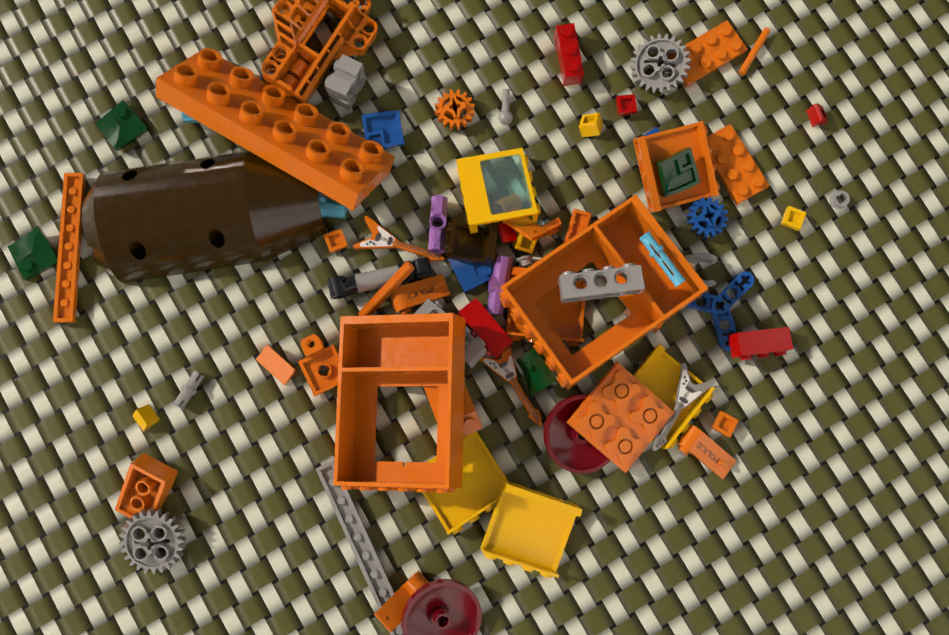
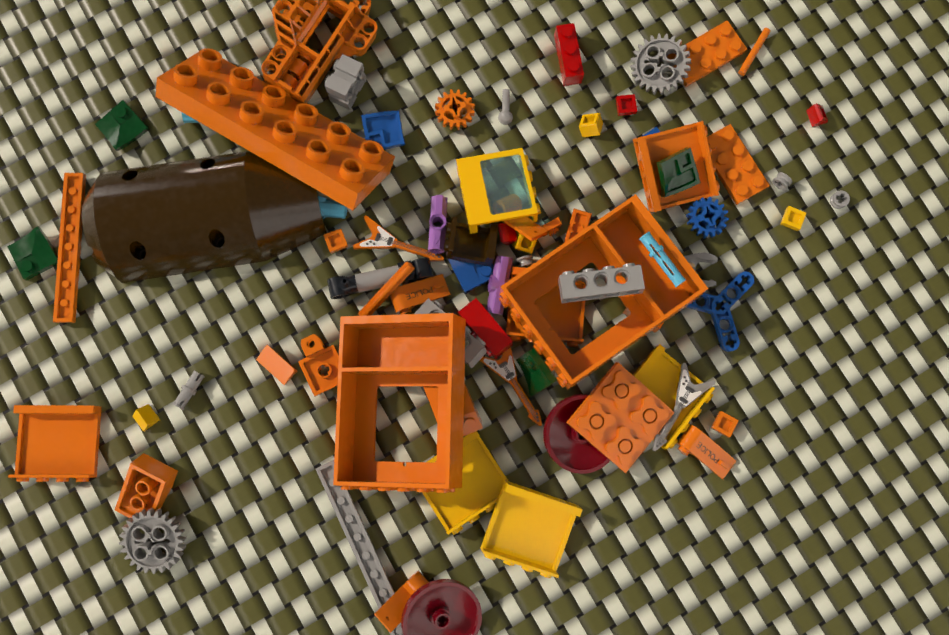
red brick [728,327,793,361] -> none
none -> orange panel [8,405,101,482]
none -> light grey bush [772,172,792,191]

